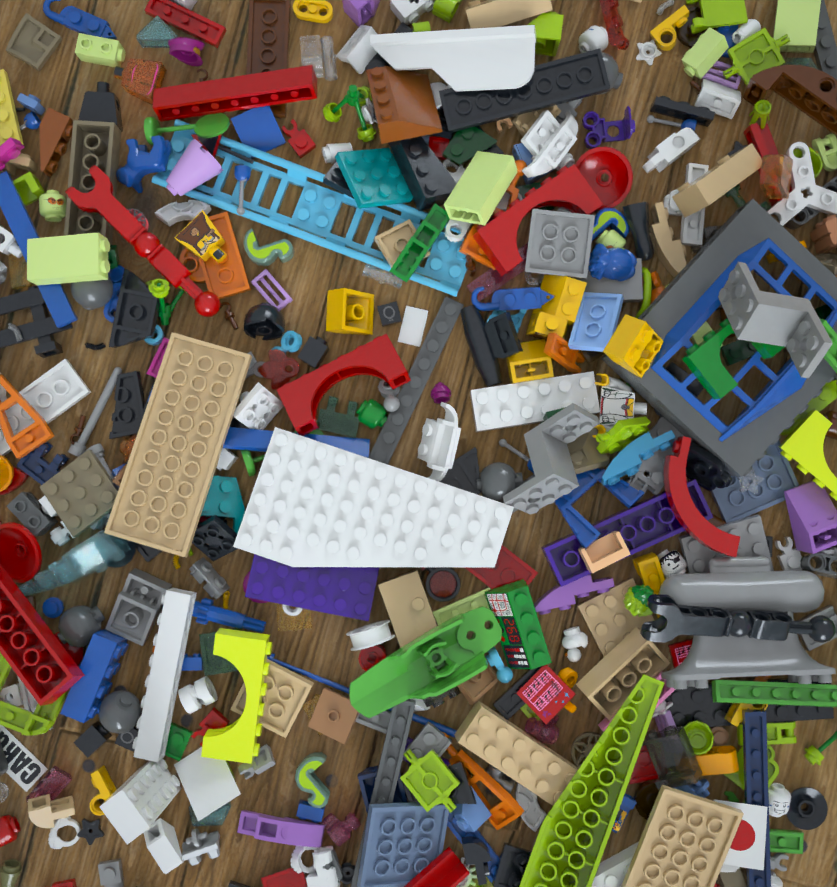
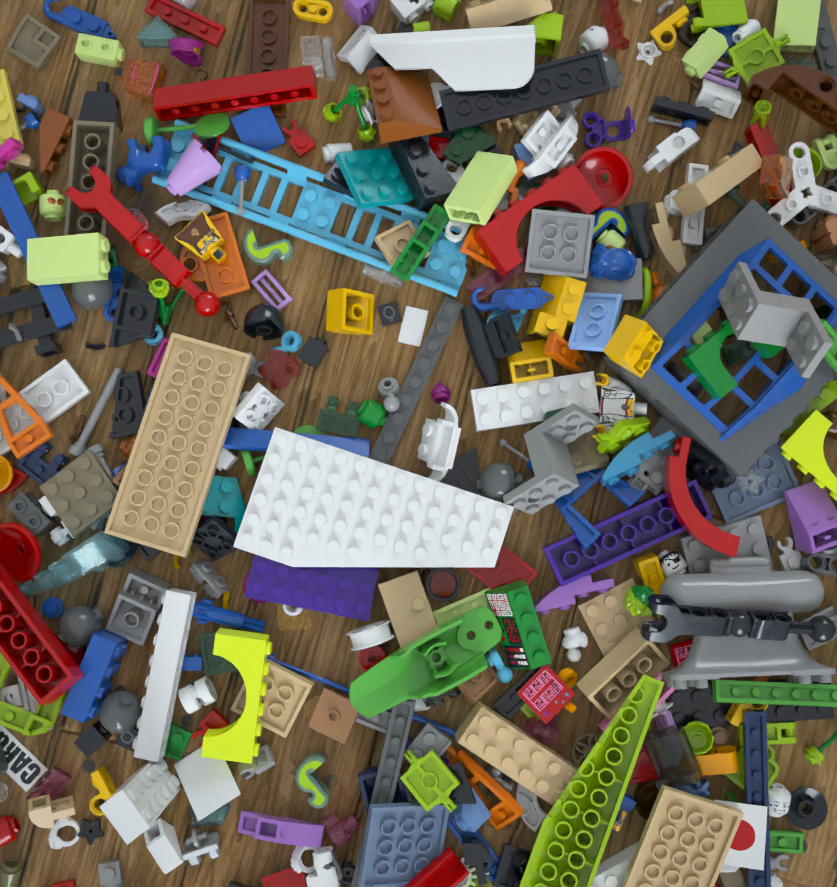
red arch [277,333,411,436] -> none
blue piece [296,800,325,823] -> none
light nougat panel [578,531,630,573] -> none

